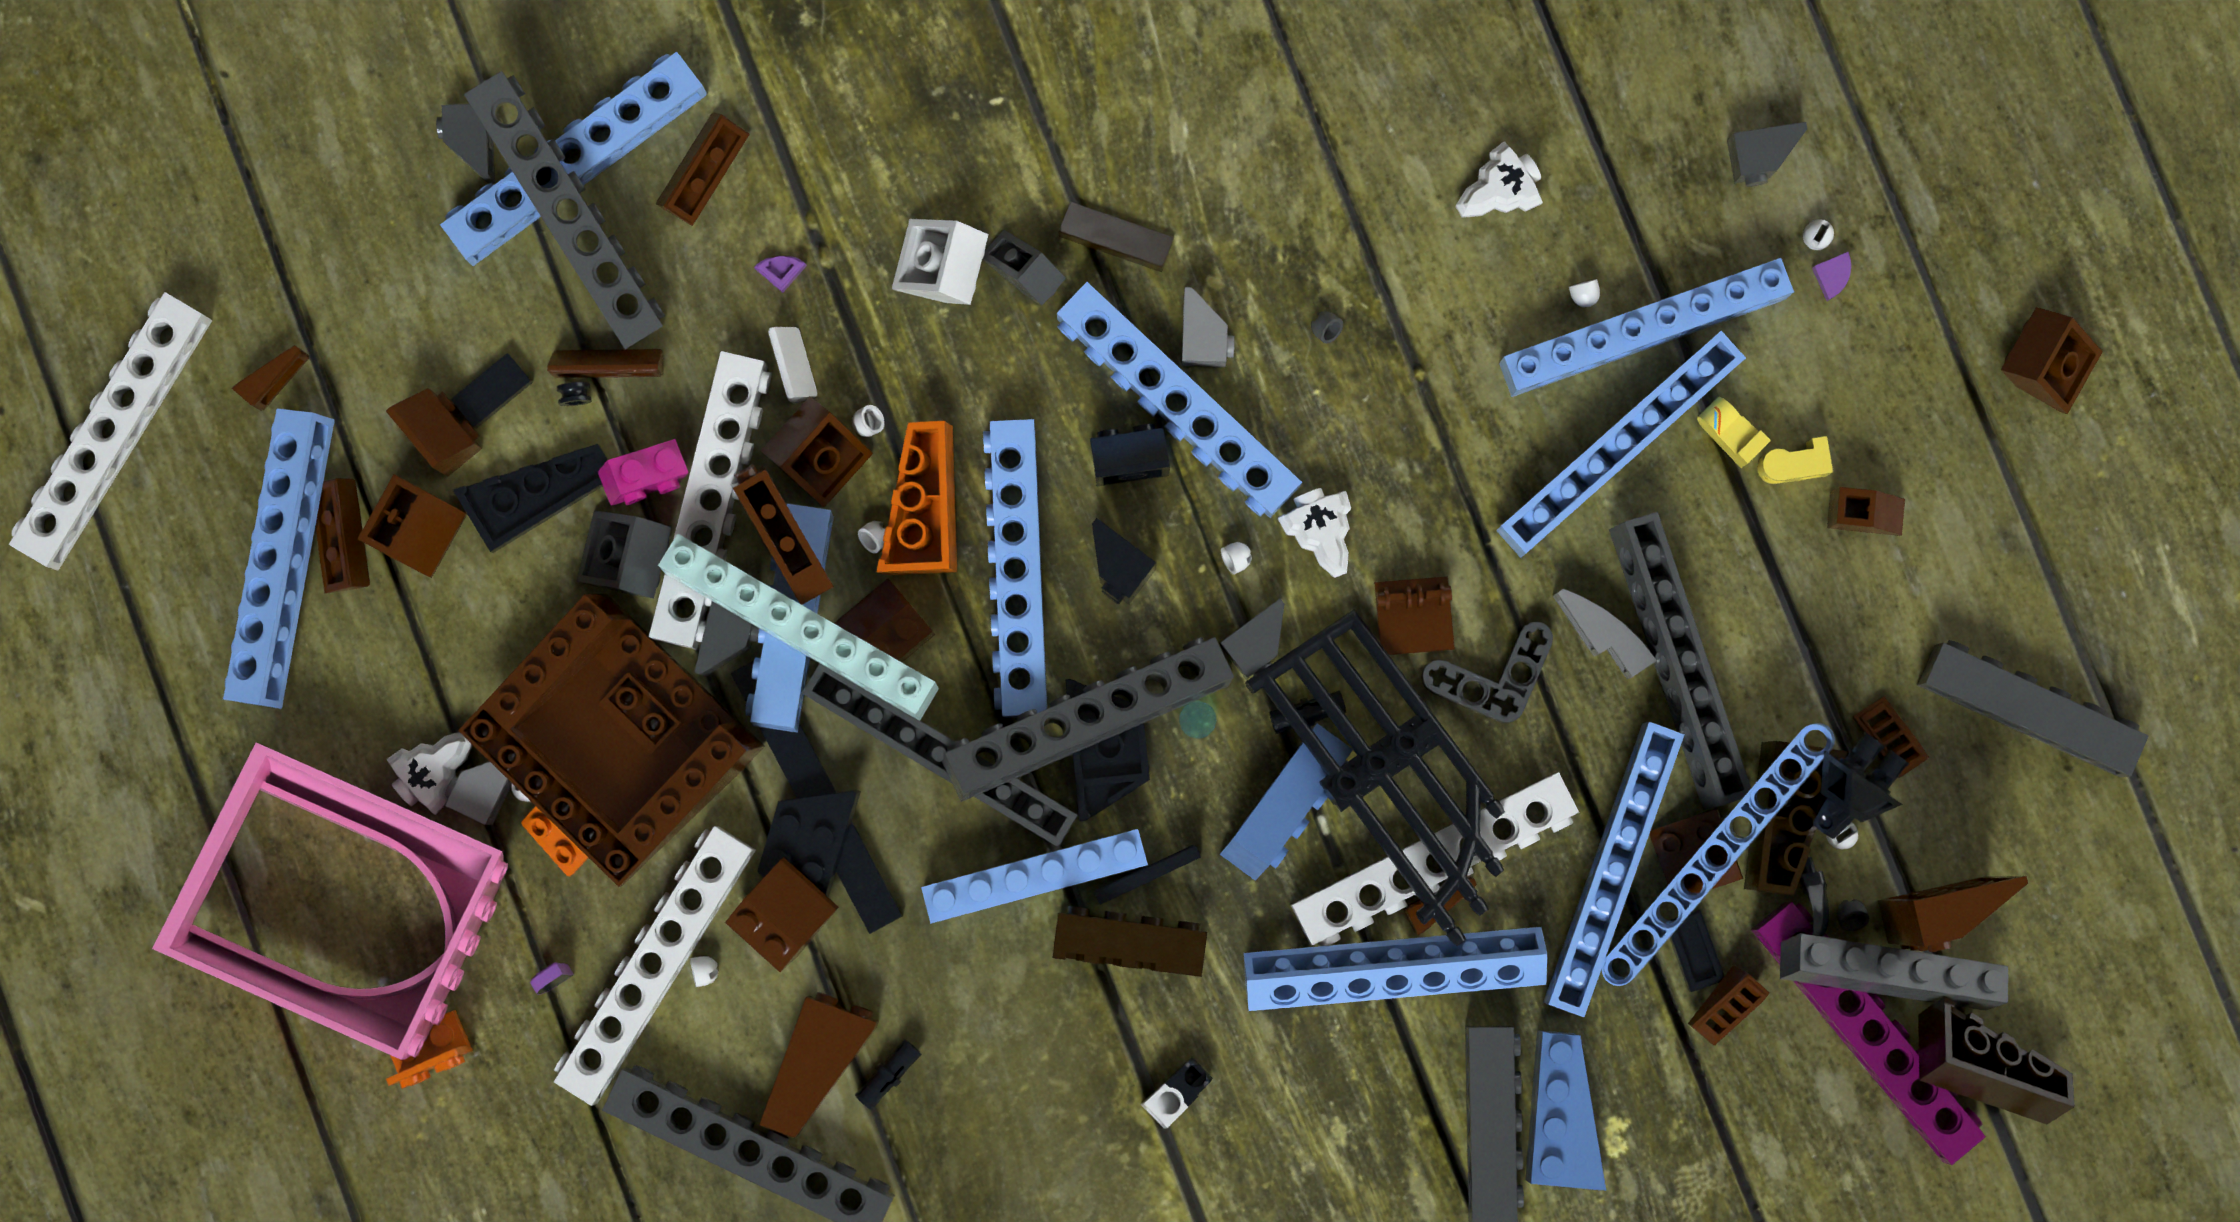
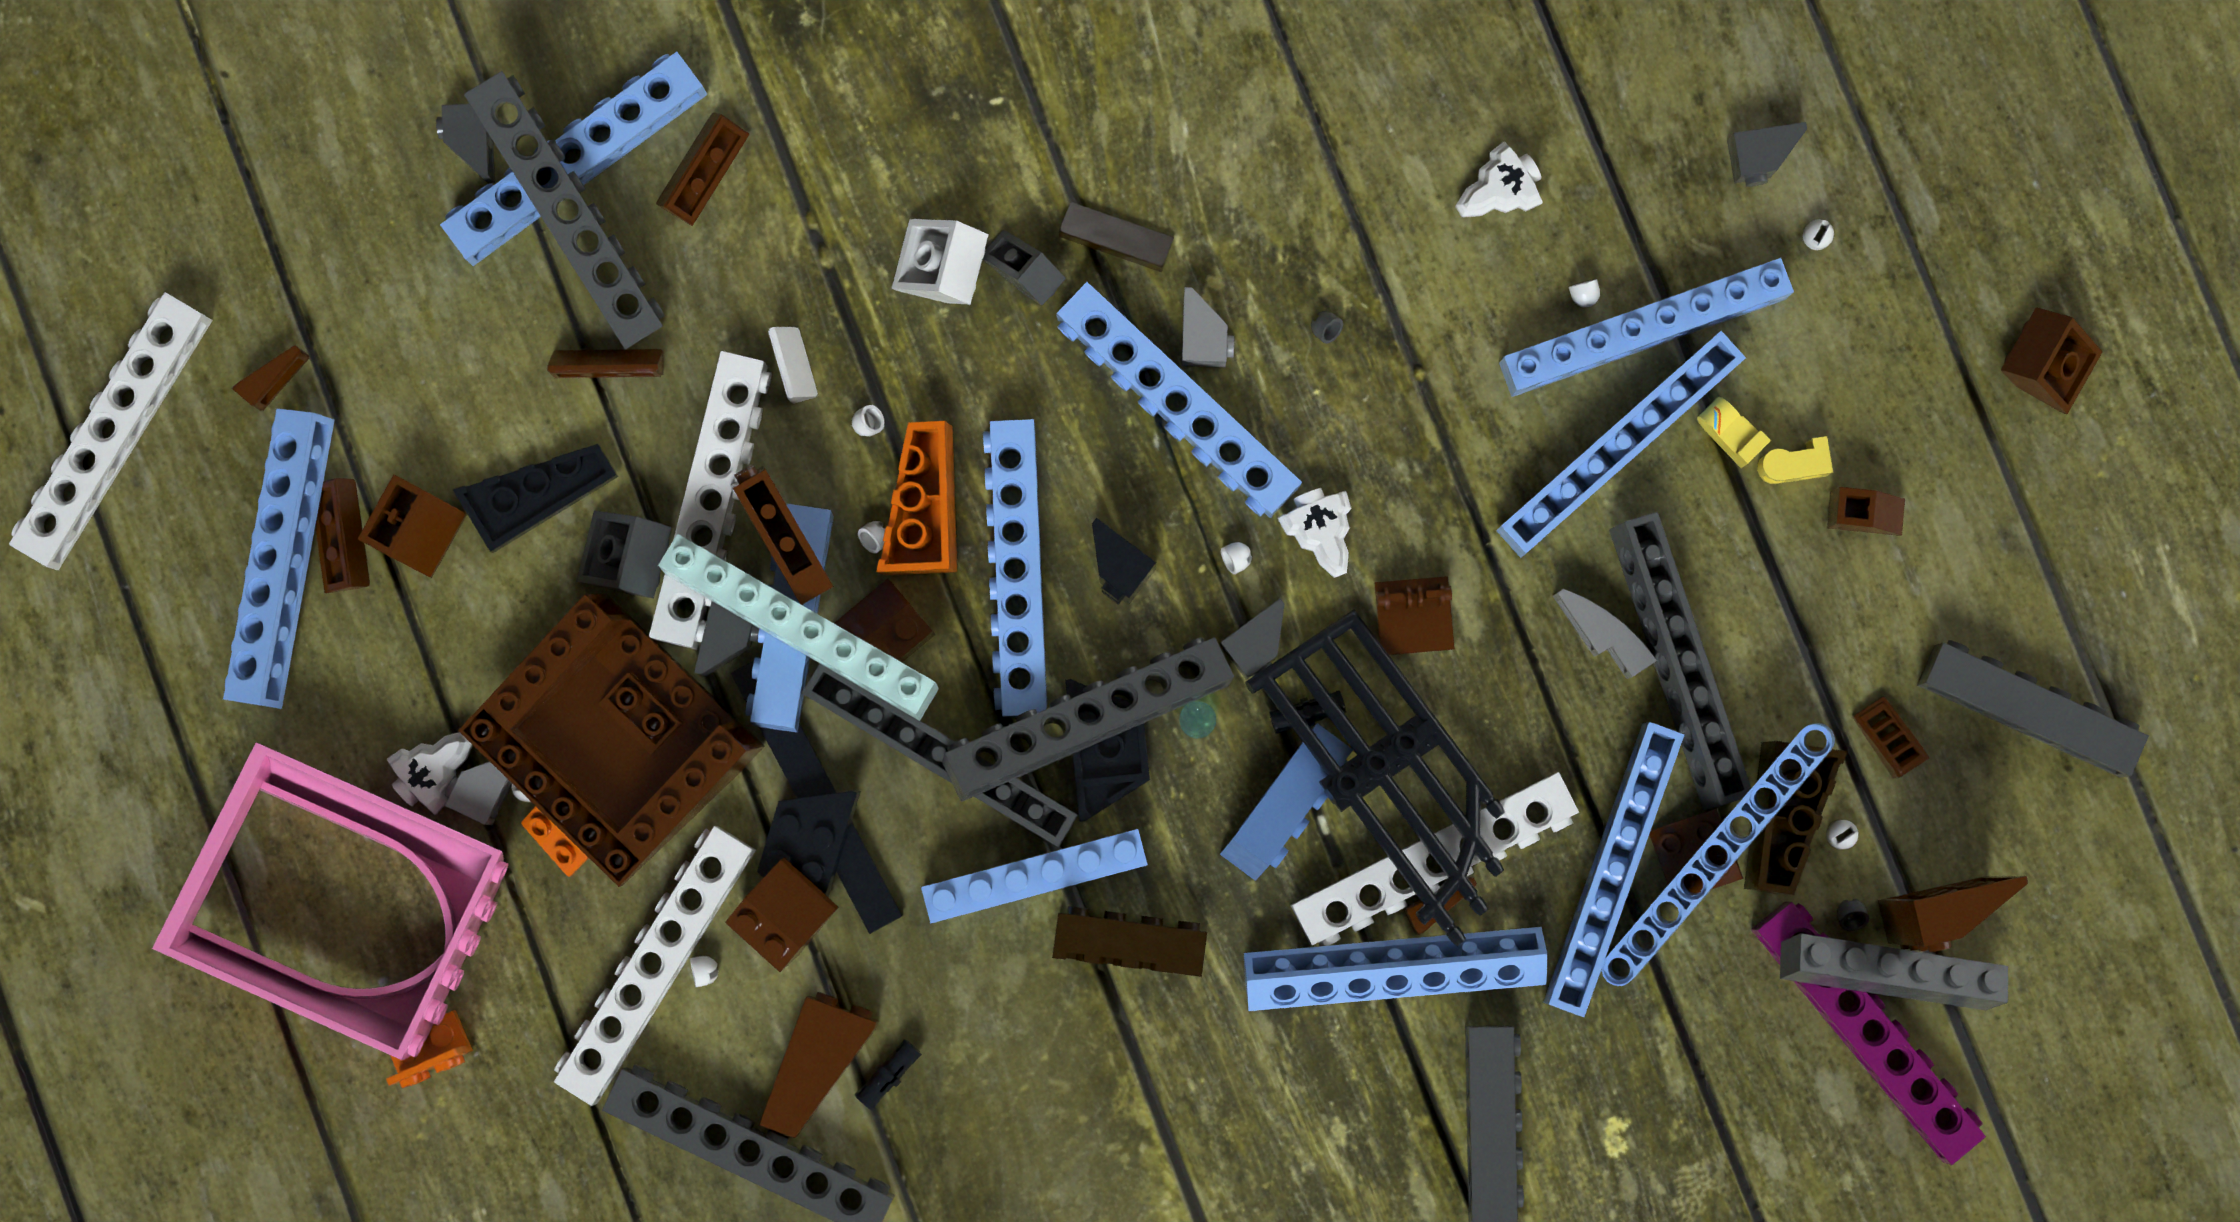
reddish brown slope [386,388,482,477] -> none
black tile [451,353,533,429] -> none
medium lavender tile [530,962,574,995] -> none
black bush [557,382,592,406] -> none
dark pink brick [598,439,689,506] -> none
medium lavender tile [754,256,807,293] -> none
reddish brown slope [760,396,873,508] -> none
black slope [1090,424,1170,487] -> none
black tile [1095,845,1201,905] -> none
leg [1140,1057,1213,1128] -> none
dark grey beam [1421,622,1553,723] -> none
medium blue wedge [1525,1030,1606,1191] -> none
black tile [1667,910,1724,992] -> none
reddish brown slope [1688,965,1770,1046] -> none
black bar [1799,857,1829,937] -> none
medium lavender tile [1812,252,1851,301] -> none
black connector [1813,732,1909,839] -> none
dark brown wedge [1918,996,2075,1125] -> none

